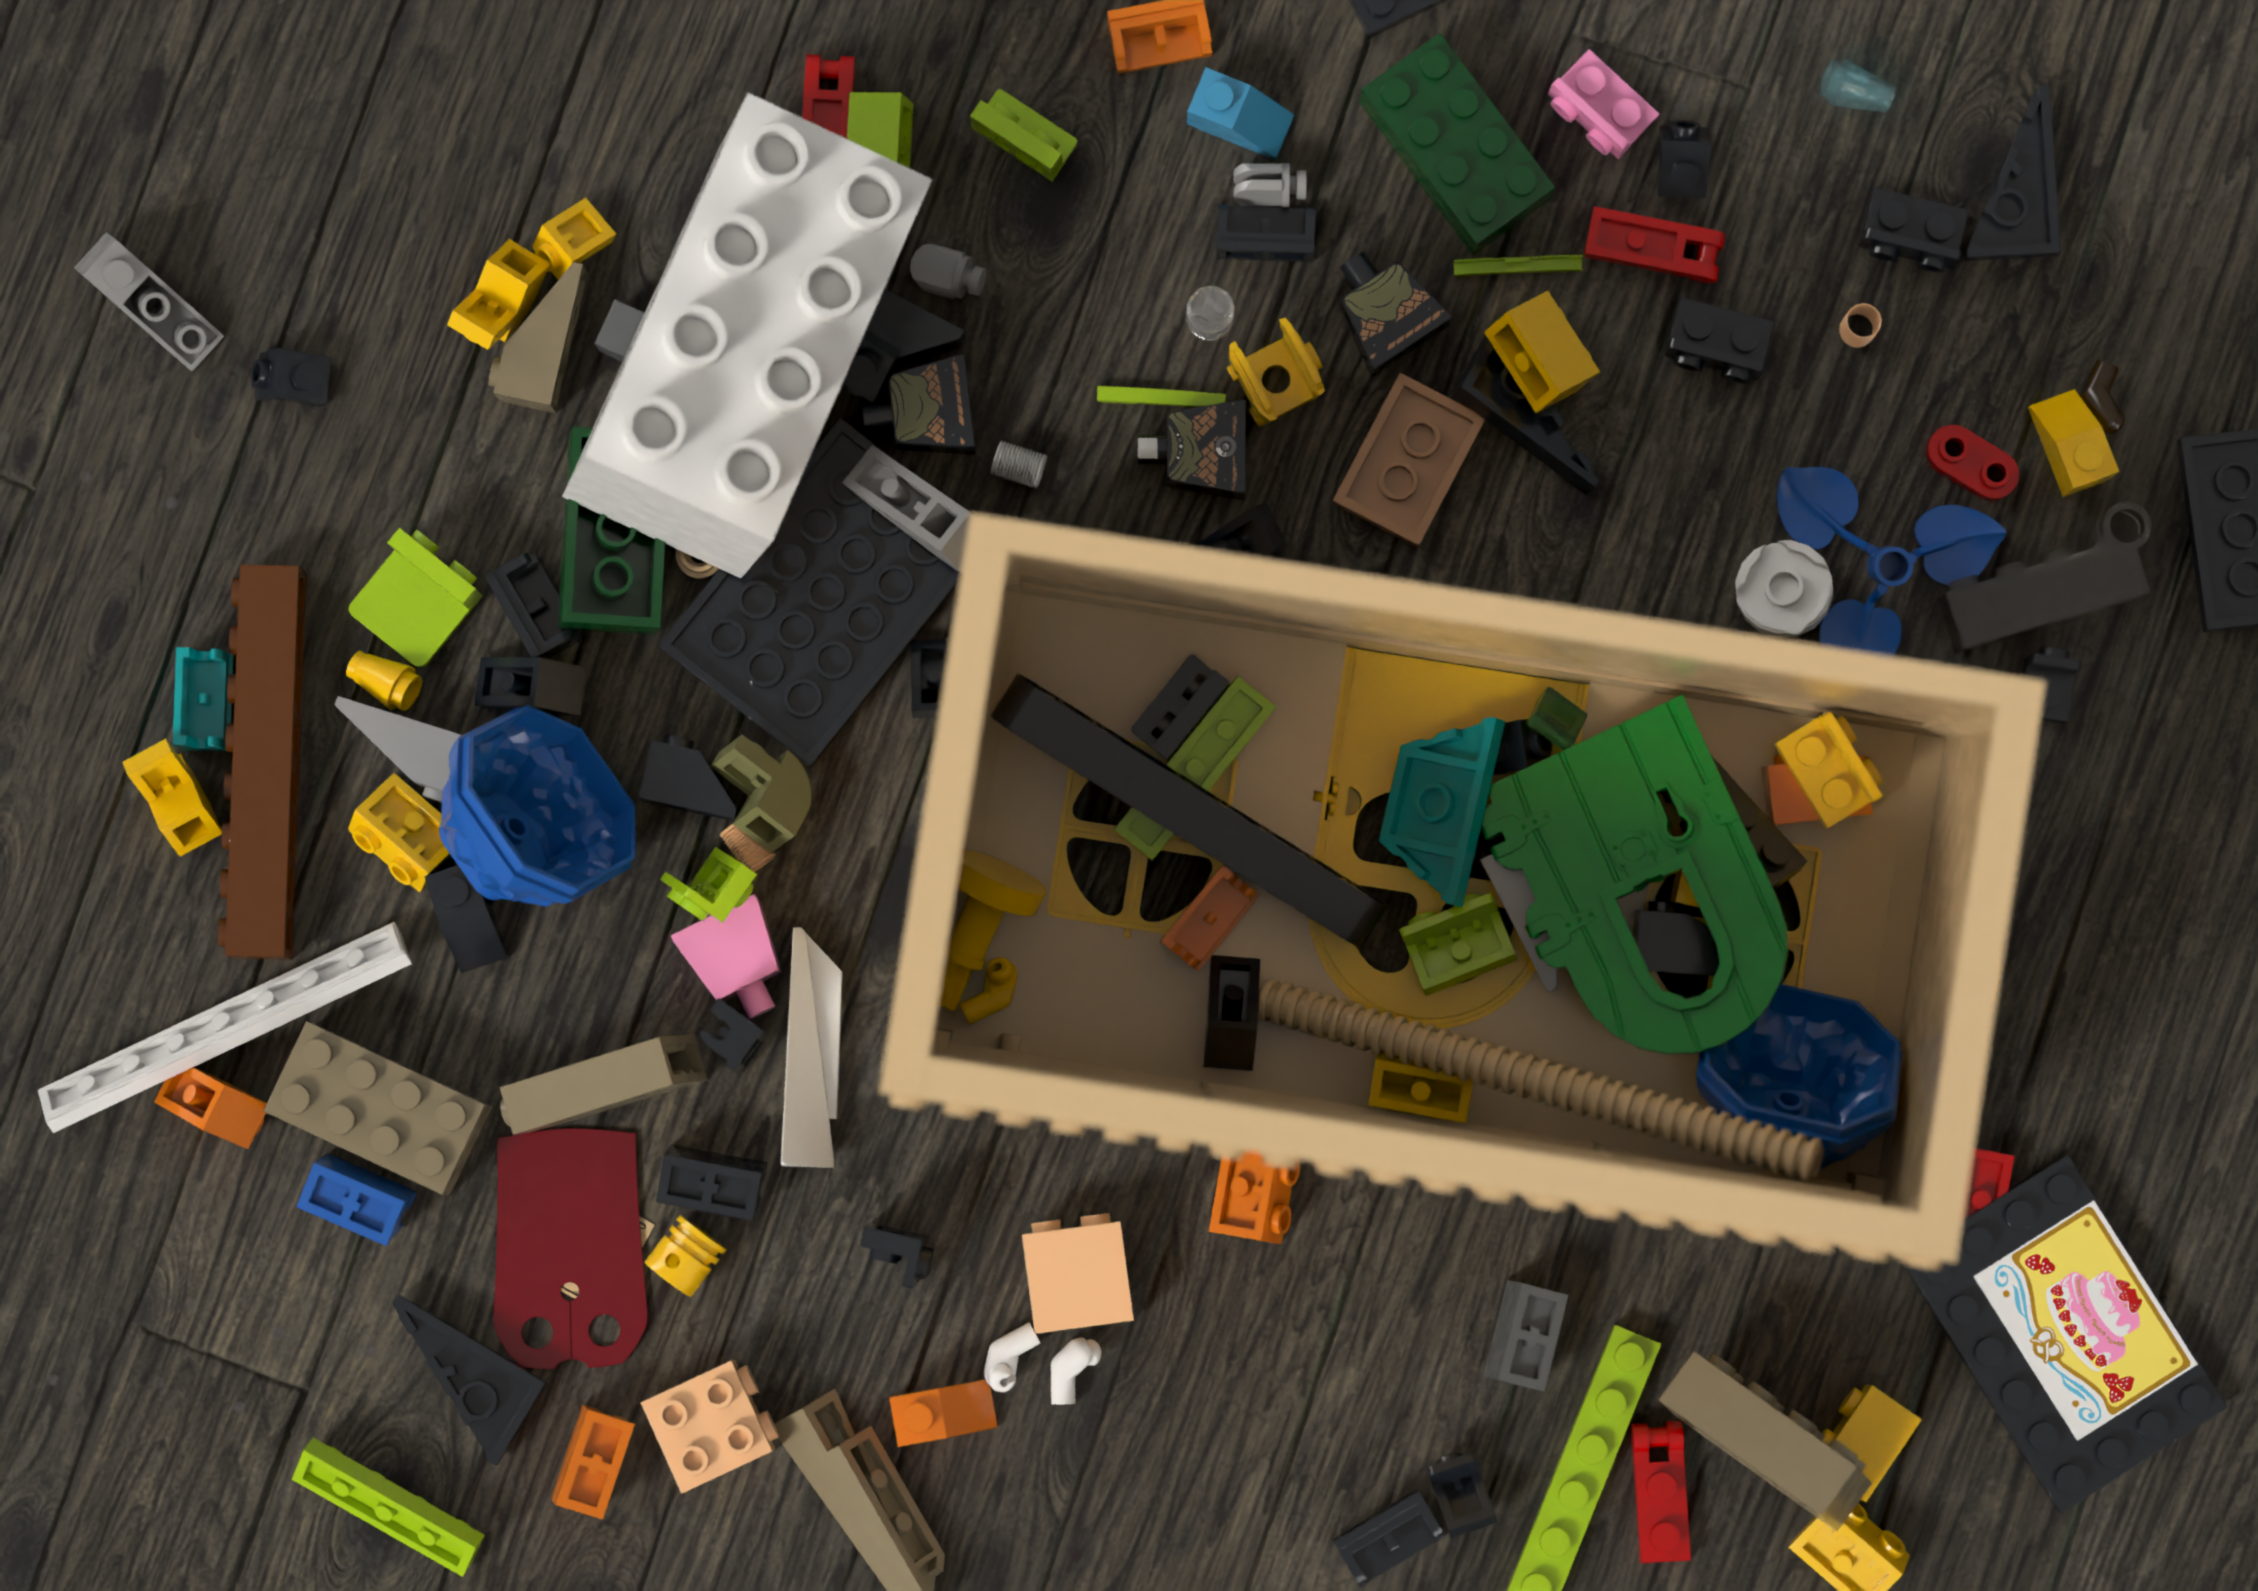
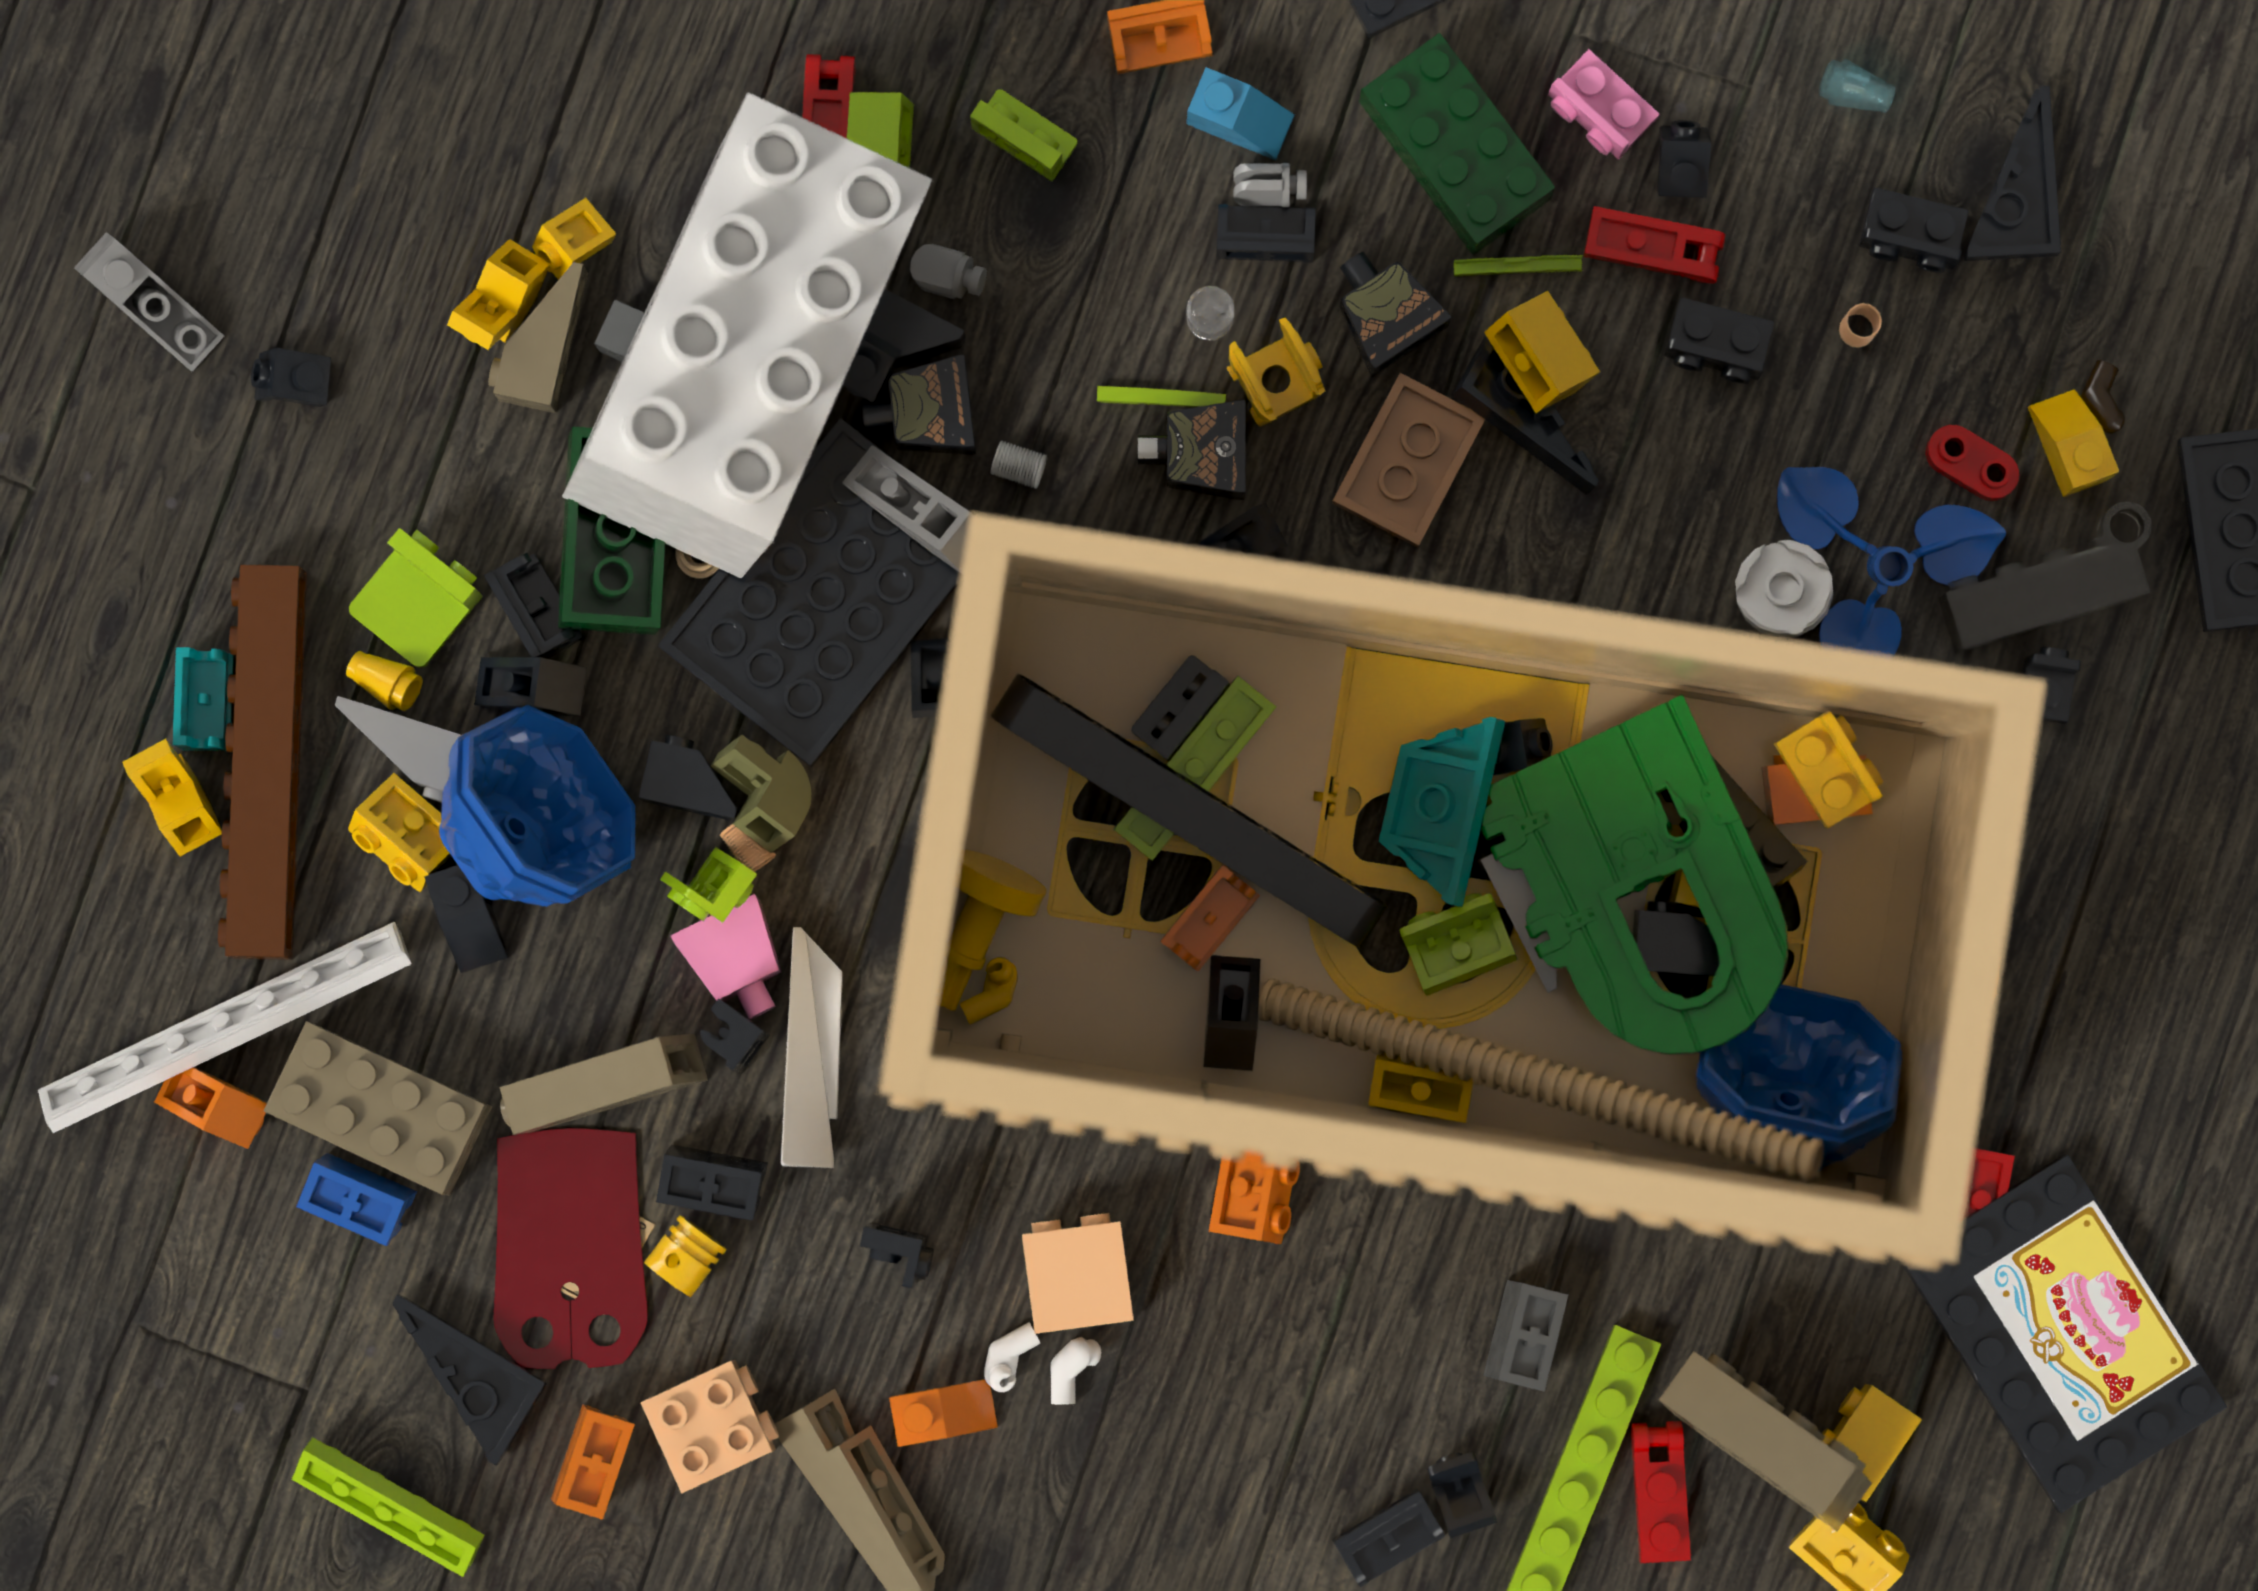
clear green tile [1526,686,1588,751] -> none

